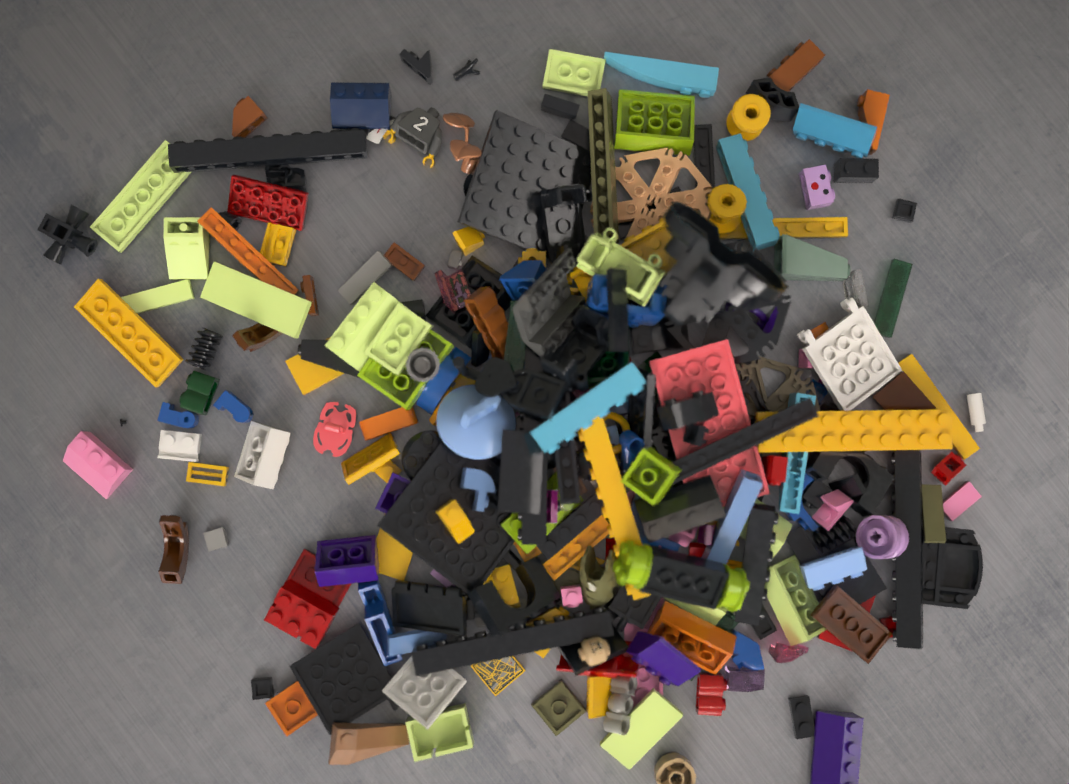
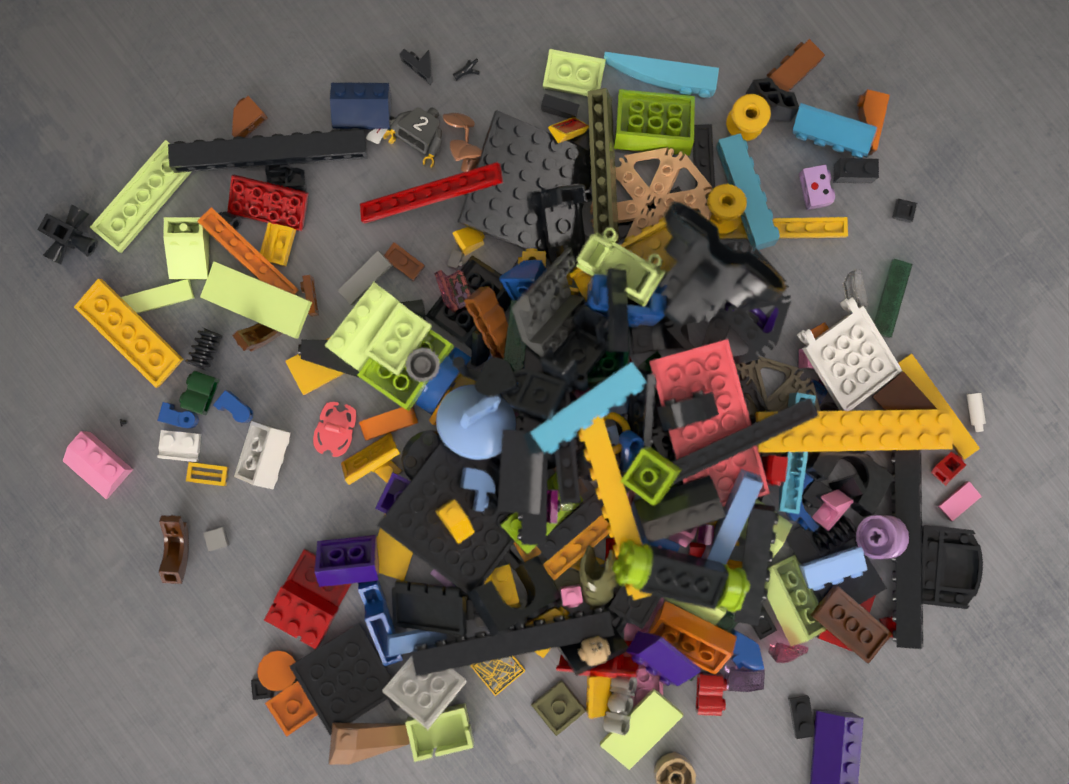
black tile [683,423,709,447] -> none
sand green slope [774,234,851,281] -> none
olive tile [922,484,946,543] -> none
none -> orange tile [257,651,296,691]
none -> red tile [360,162,503,223]
none -> slope [548,117,589,144]

